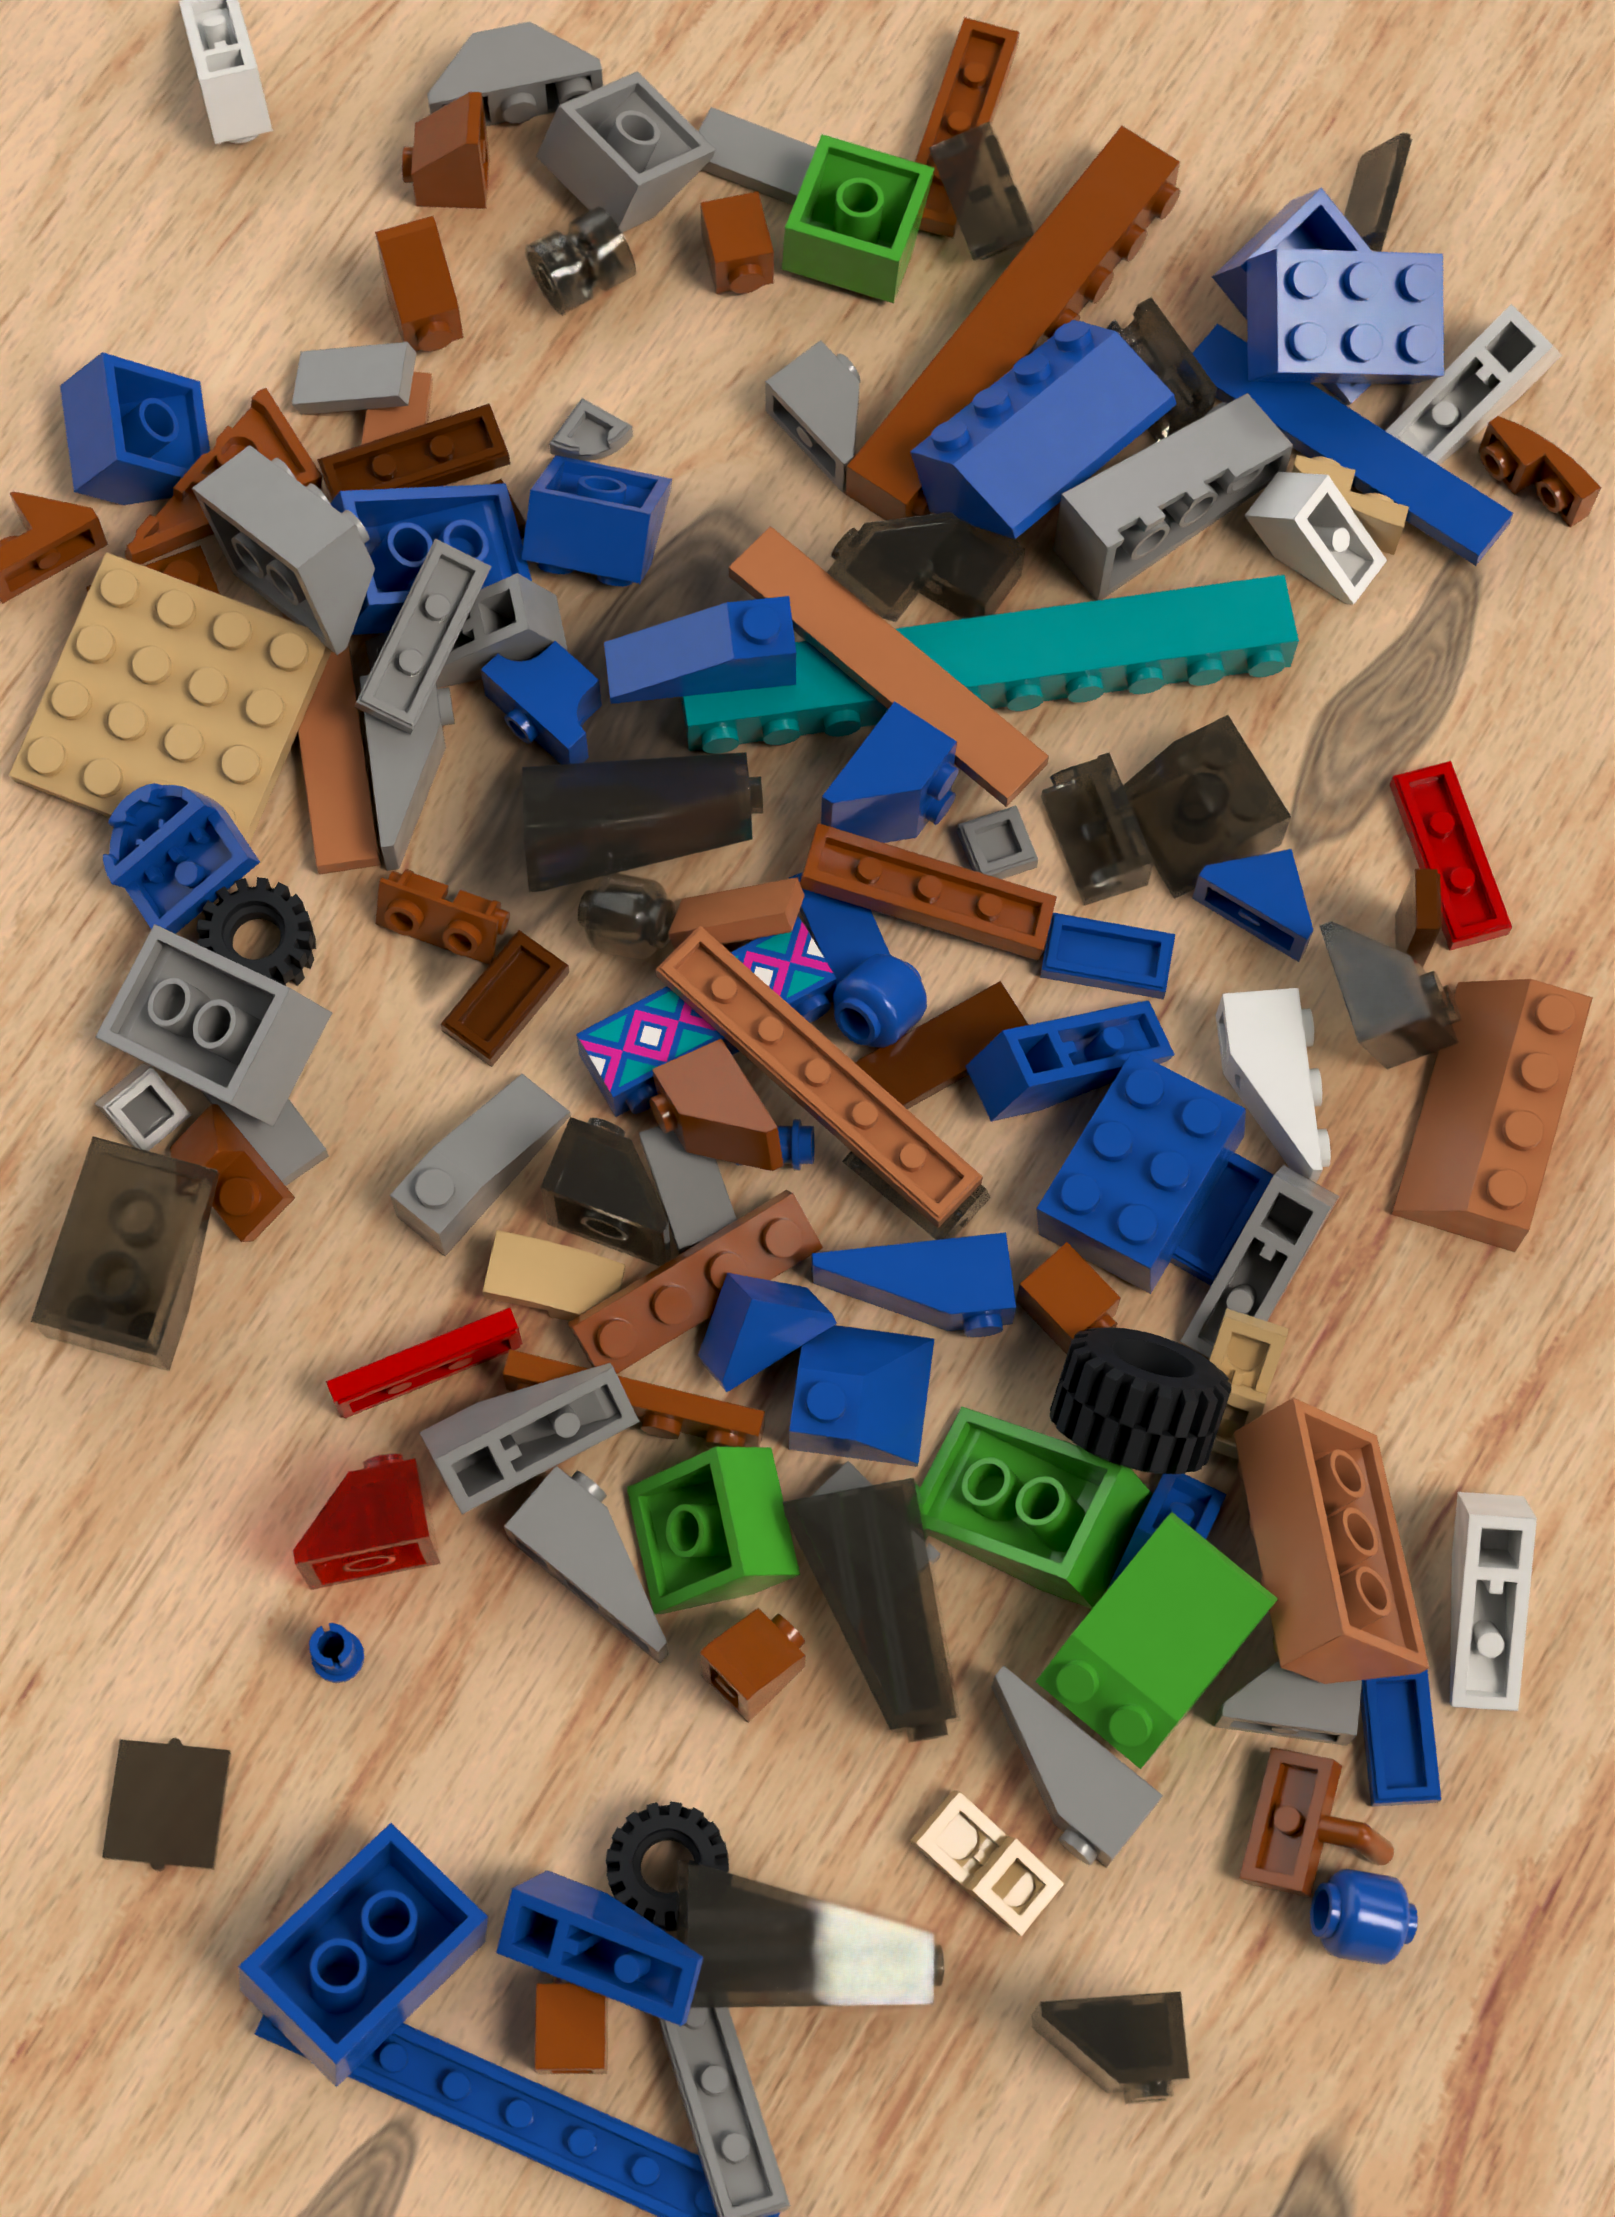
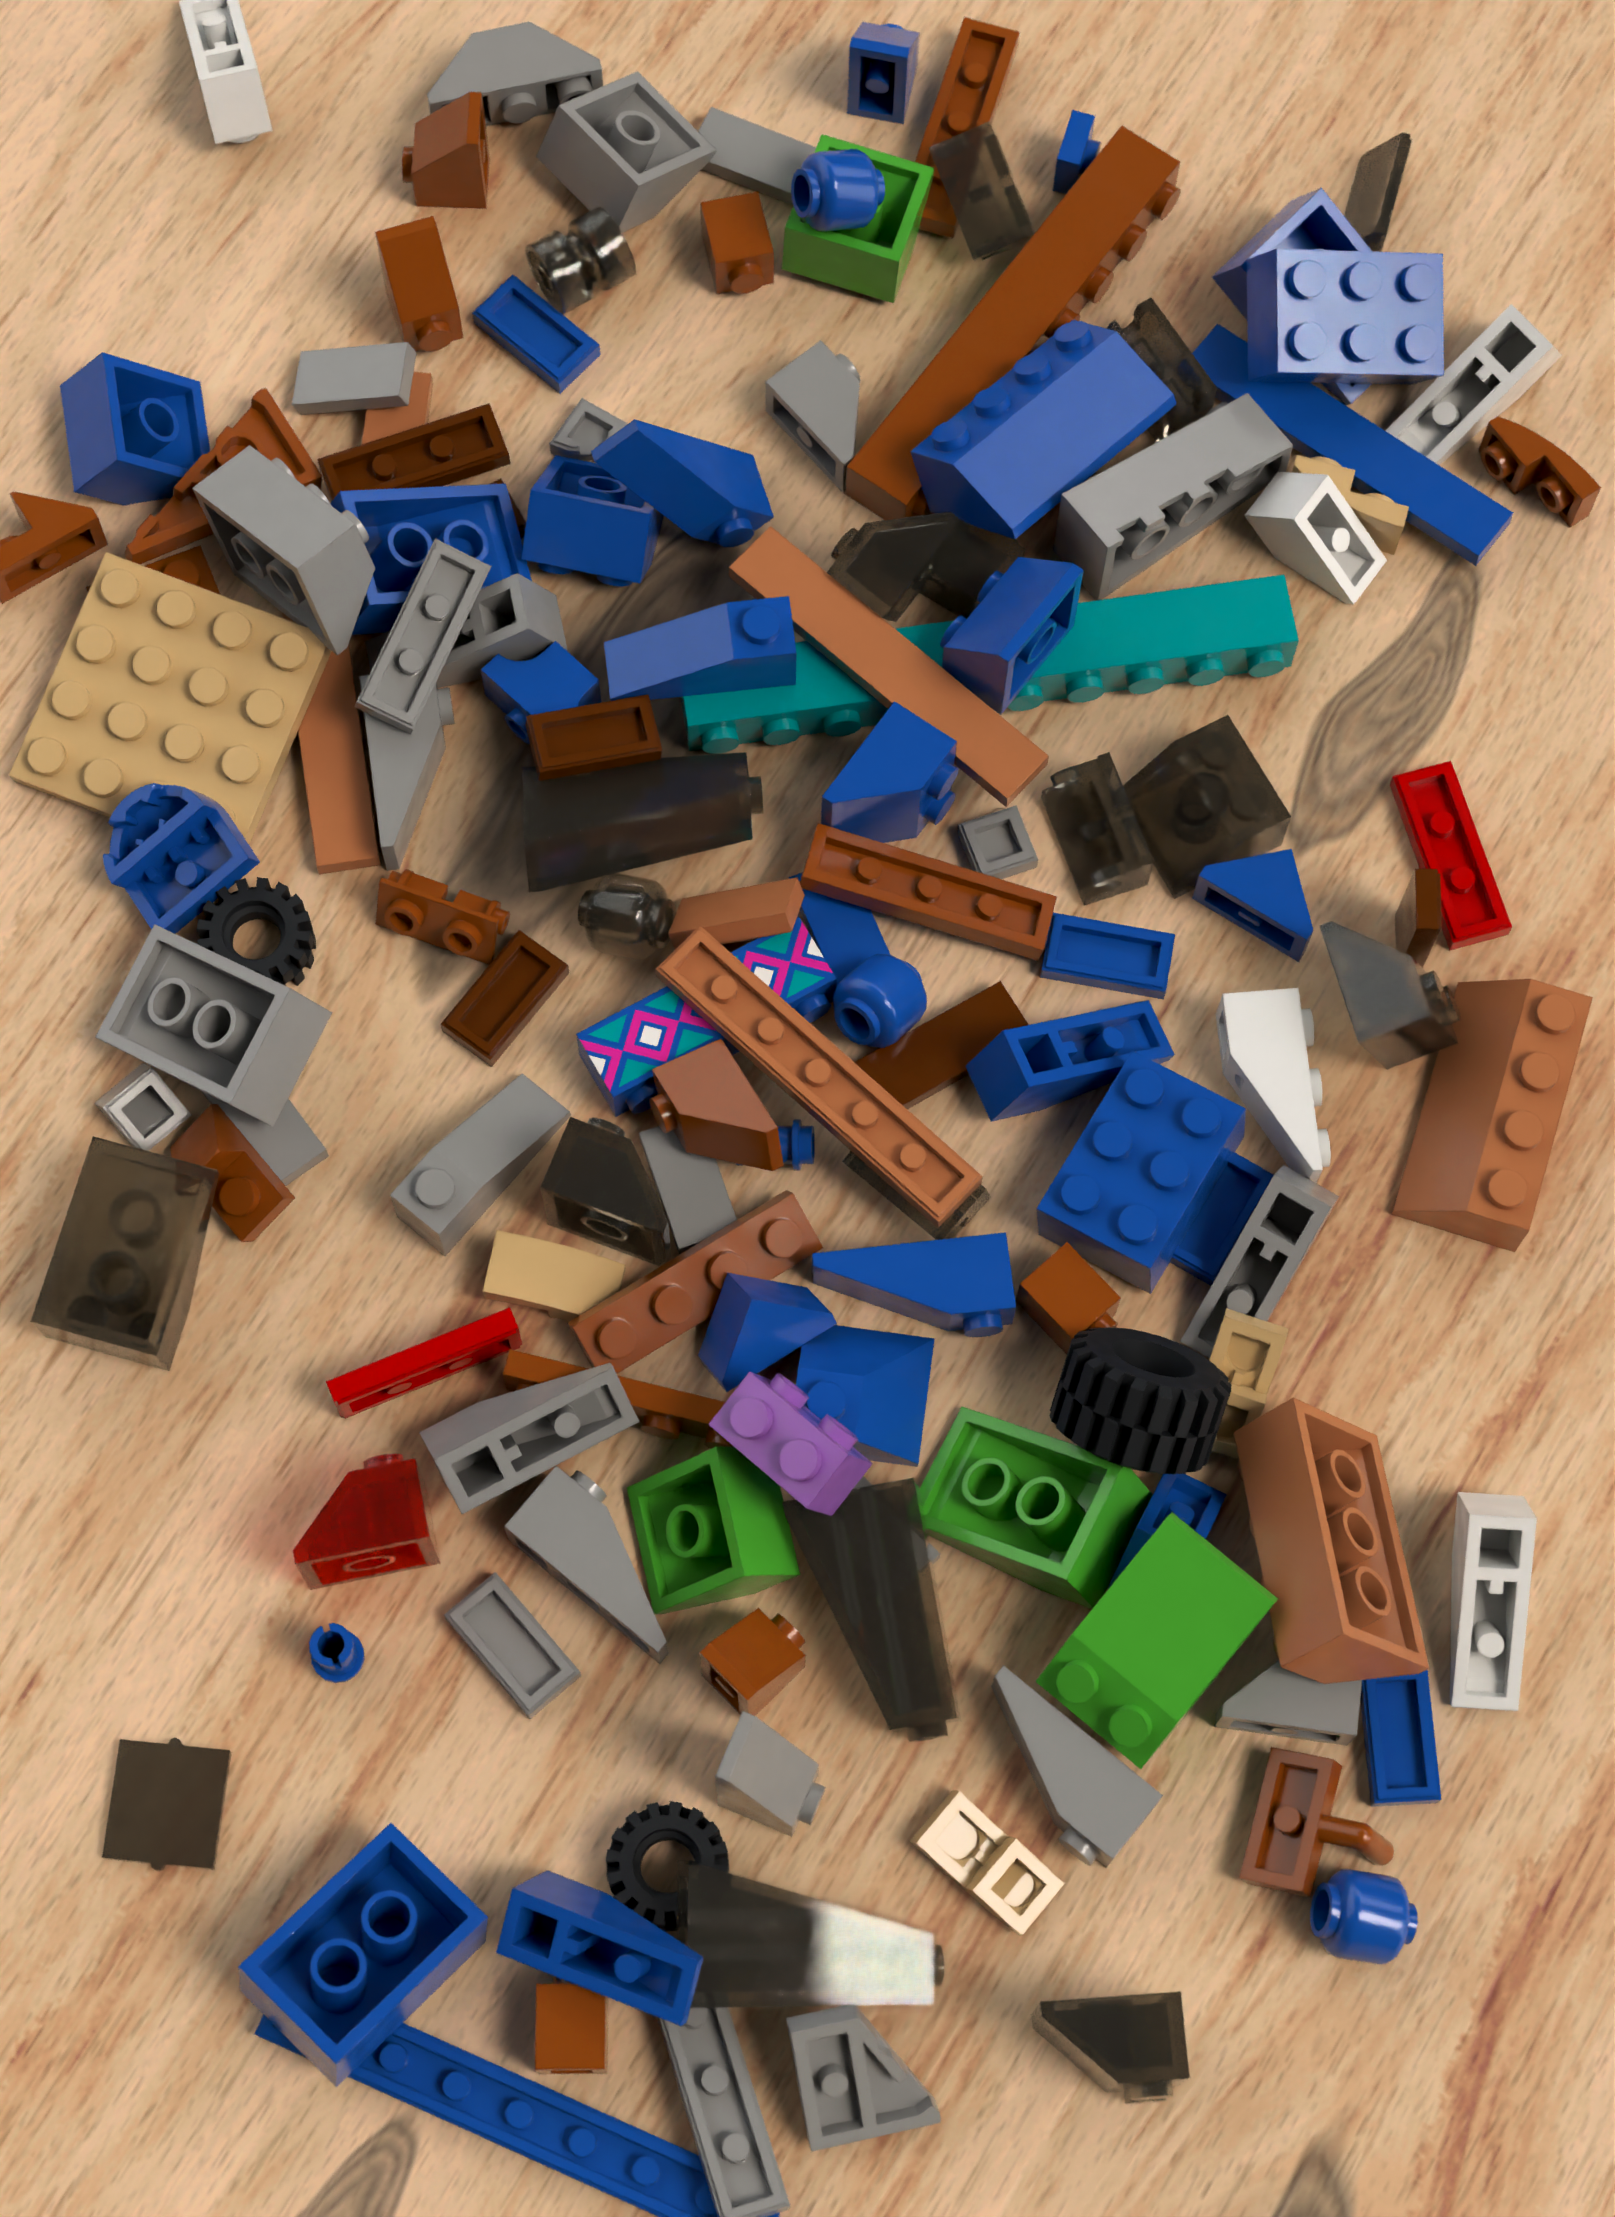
none -> light grey tile [444,1572,581,1719]
none -> blue tile [472,275,601,394]
none -> reddish brown tile [526,694,663,781]
none -> blue slope [591,419,774,548]
none -> medium lavender brick [708,1372,873,1516]
none -> light grey slope [715,1711,826,1836]
none -> light grey wing [786,2003,941,2152]
none -> blue head [791,149,885,232]
none -> blue slope [847,22,920,125]
none -> blue slope [940,557,1084,715]
none -> blue plate [1053,110,1101,194]

